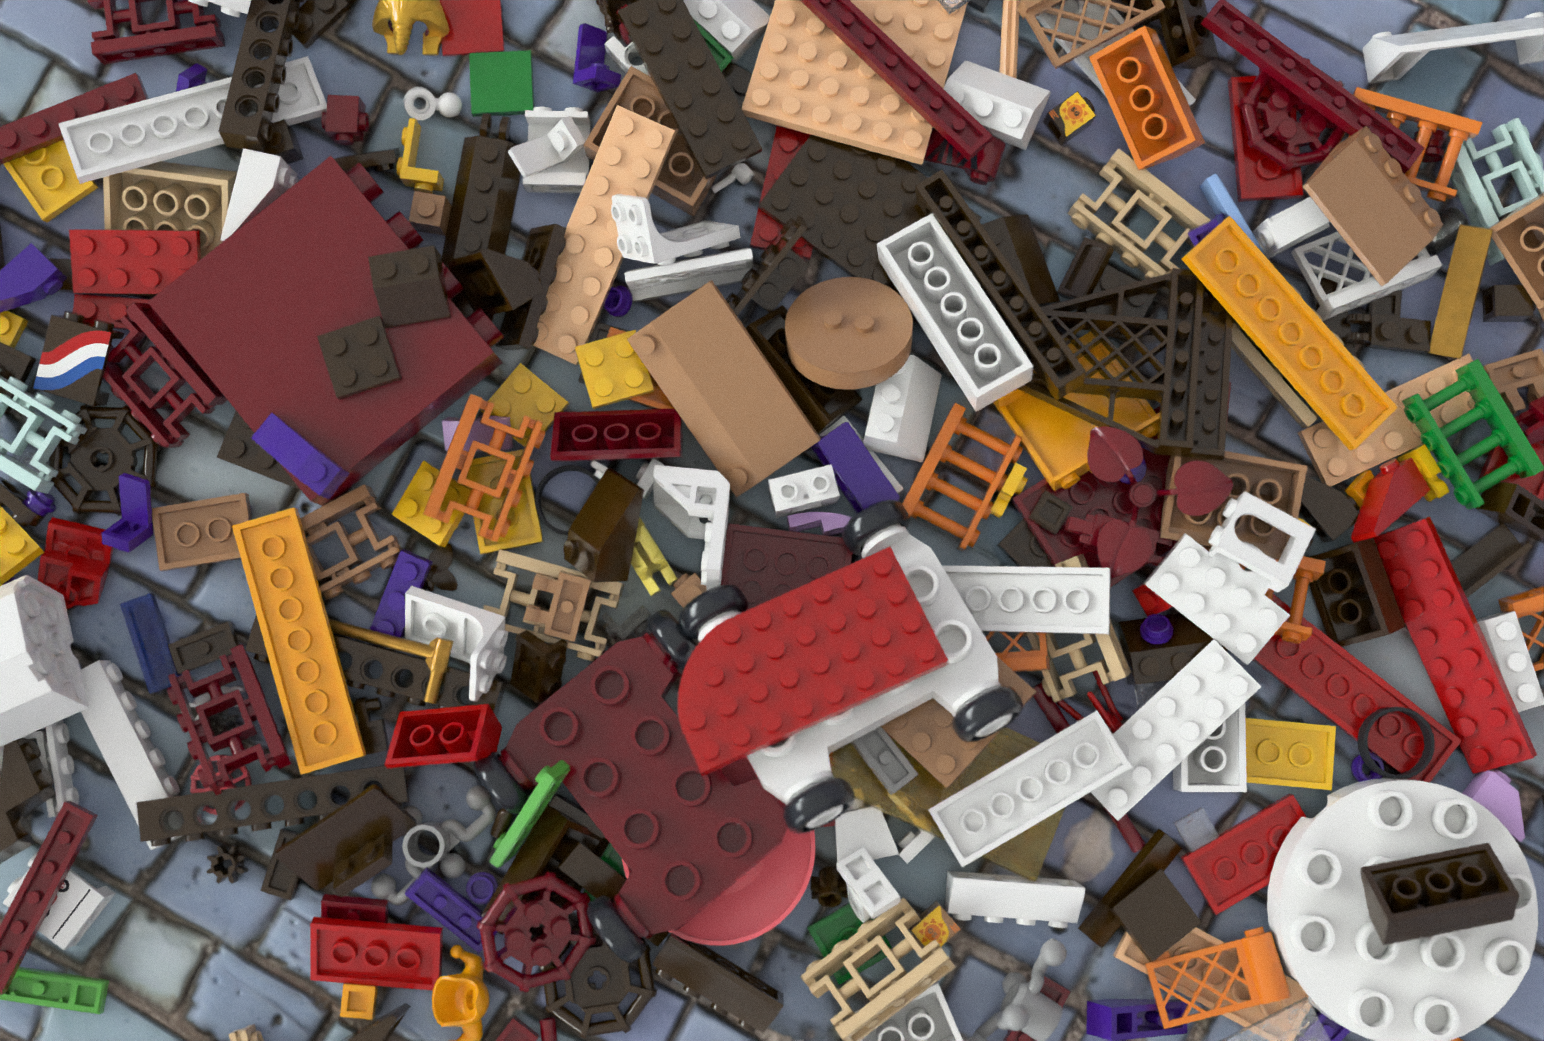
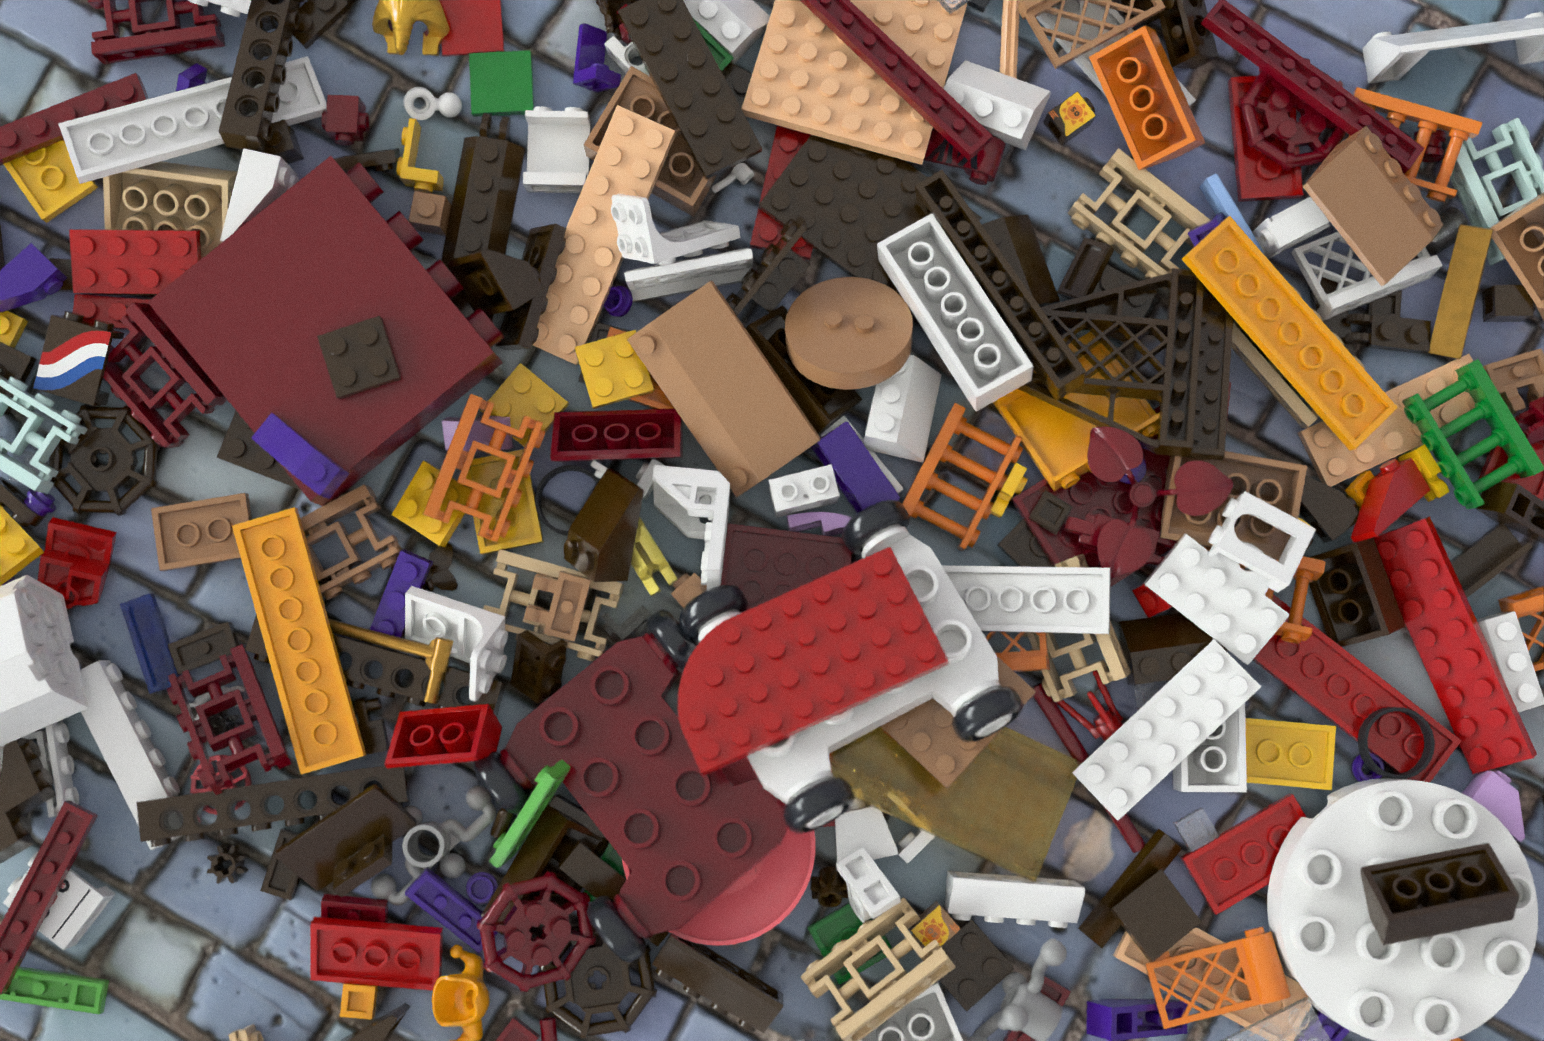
dark purple bracket [101,473,153,553] -> none
dark brown slope [368,245,451,328] -> none
white bracket [508,116,586,177] -> none
light grey plate [851,726,918,795] -> none
white plate [928,711,1132,867] -> none
dark purple plate [1140,614,1173,644] -> none
none -> dark brown plate [940,919,1015,1012]

